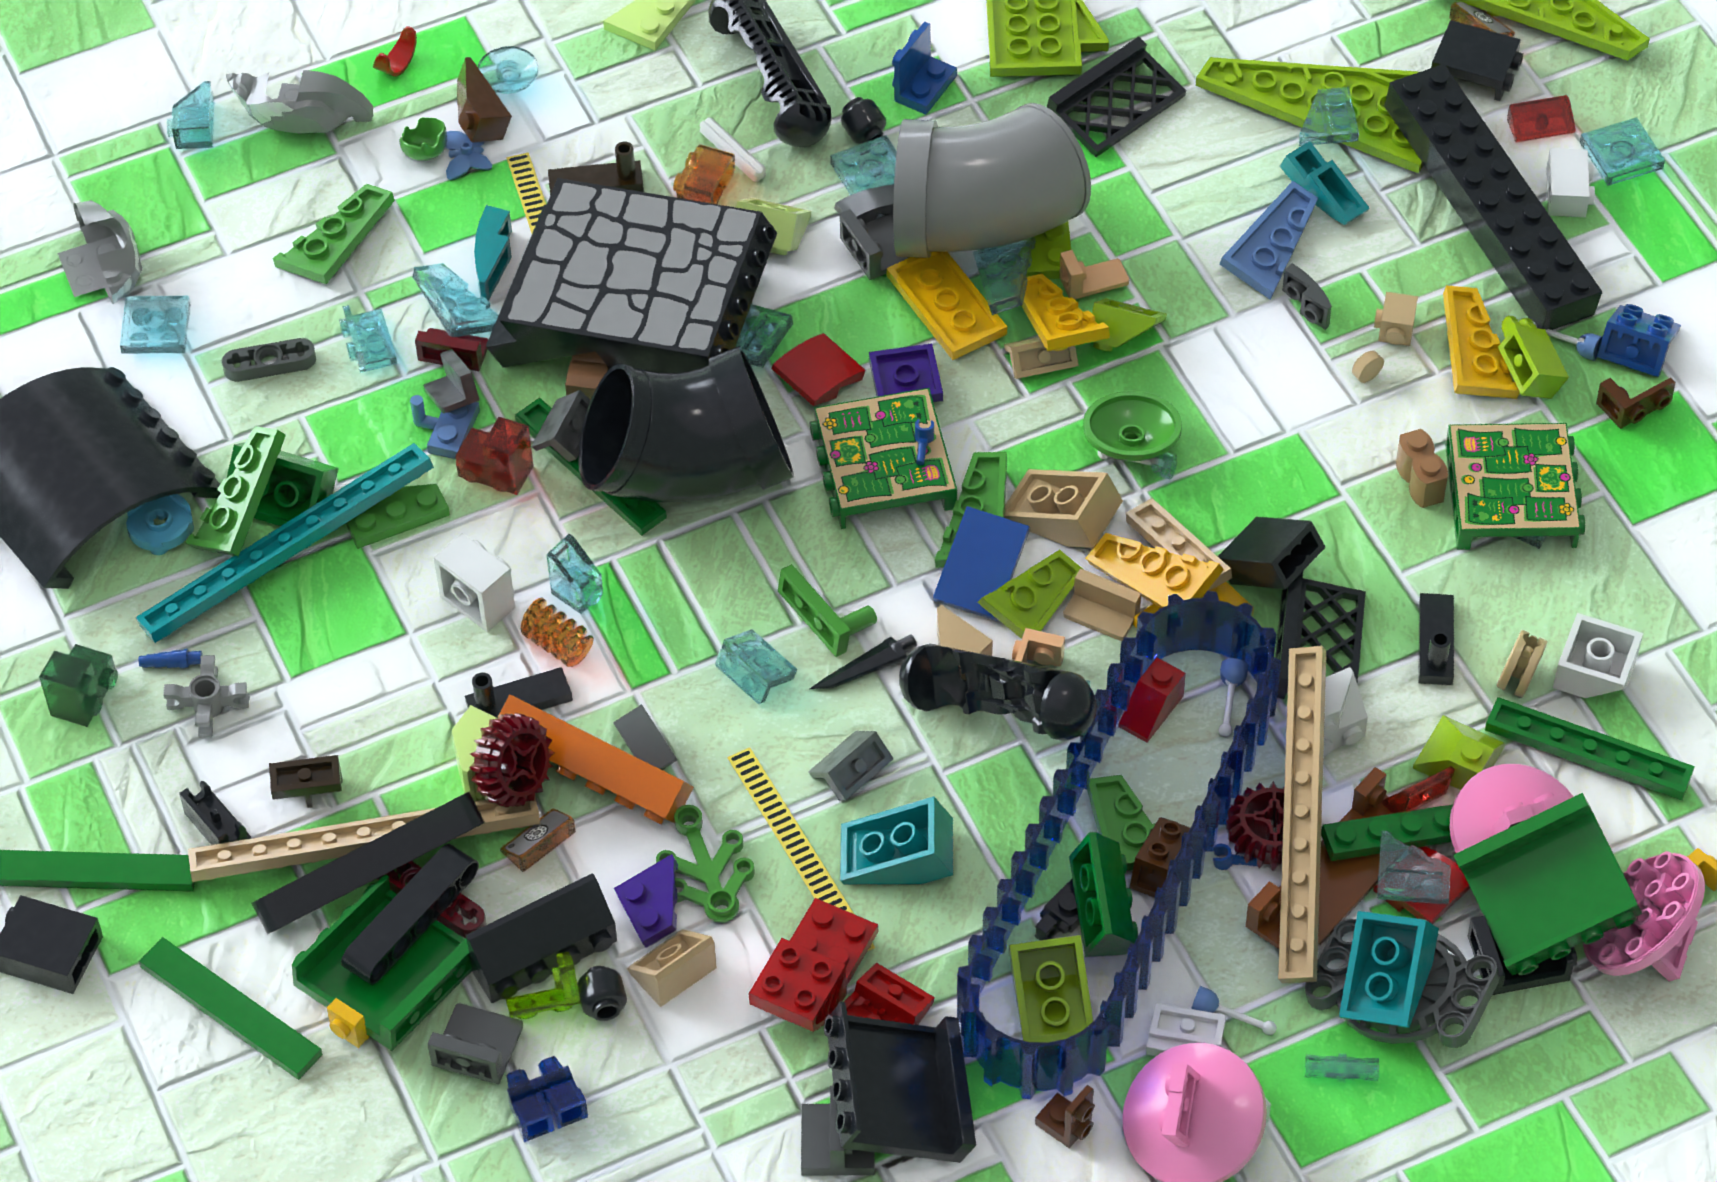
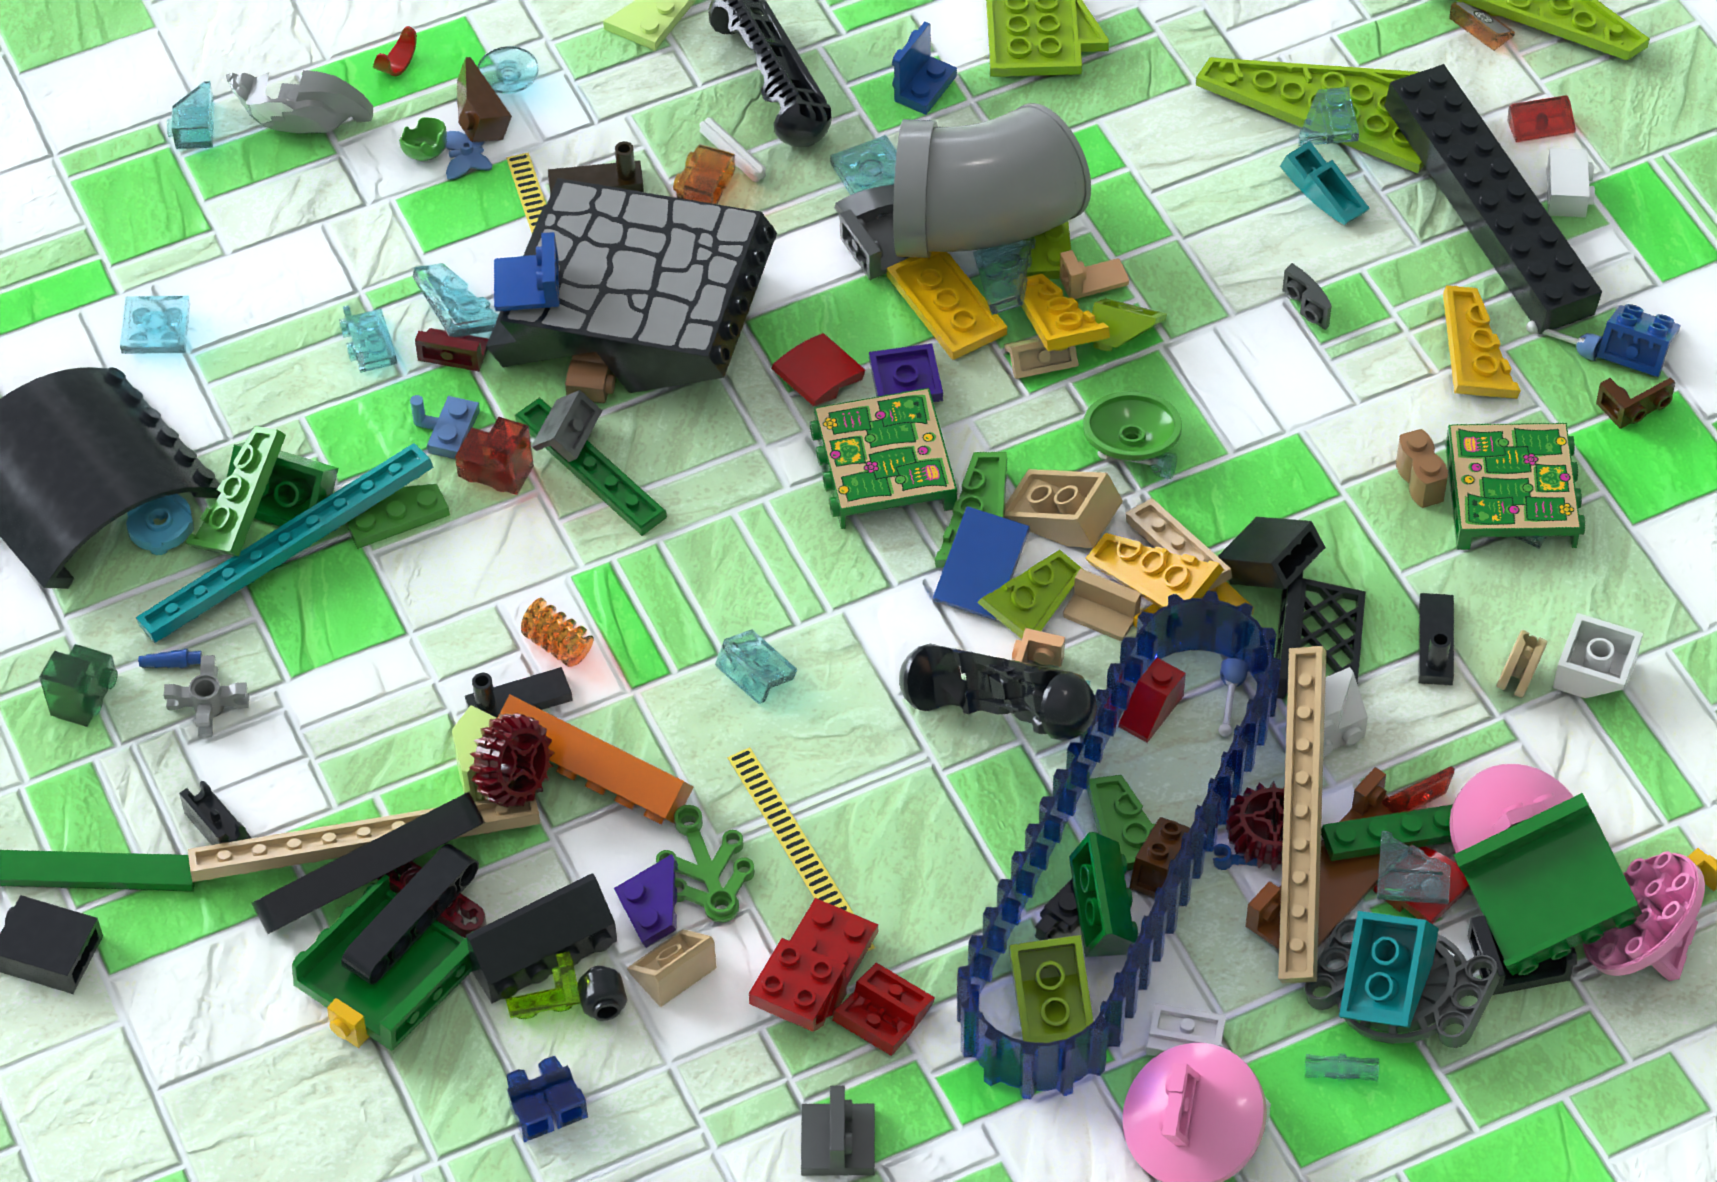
light grey animal [58,200,142,304] -> none
green tile [139,937,323,1080] -> none
dark grey beam [222,338,316,382] -> none
dark brown panel [269,755,343,808] -> none
bright green wing [272,183,395,284] -> none
flat silver panel [423,349,479,413] -> none
dark grey bracket [428,1003,523,1084] -> none
white slope [434,533,516,632] -> none
teal slope [474,205,512,303] -> none
slope [500,808,576,872] -> none
clear light blue slope [546,534,603,614] -> none
black cylinder [579,346,794,502] -> none
dark grey slope [613,704,677,770] -> none
yellowish green slope [736,198,812,255] -> none
clear light blue wing [736,304,793,368] -> none
bright green piece [778,564,877,657] -> none
black bar [809,634,917,689] -> none
flat silver panel [809,731,894,801] -> none
black panel [824,1002,976,1163] -> none
teal slope [840,796,953,885] -> none
black head [841,97,886,144] -> none
blue hand [915,419,934,465] -> none
tan slope [937,605,993,680] -> none
reddish brown bracket [1035,1085,1095,1149] -> none
black fence [1047,36,1187,157] -> none
hinge [1191,986,1277,1035] -> none
medium blue wing [1219,181,1318,300] -> none
tan tile [1352,351,1384,383] -> none
tan brick [1374,292,1418,346] -> none
lime slope [1413,715,1505,790] -> none
black panel [1431,20,1524,101] -> none
green plate [1485,697,1695,800] -> none
lime hinge [1498,316,1569,399] -> none
clear light blue plate [1580,117,1665,186] -> none
none -> blue bracket [494,232,560,311]

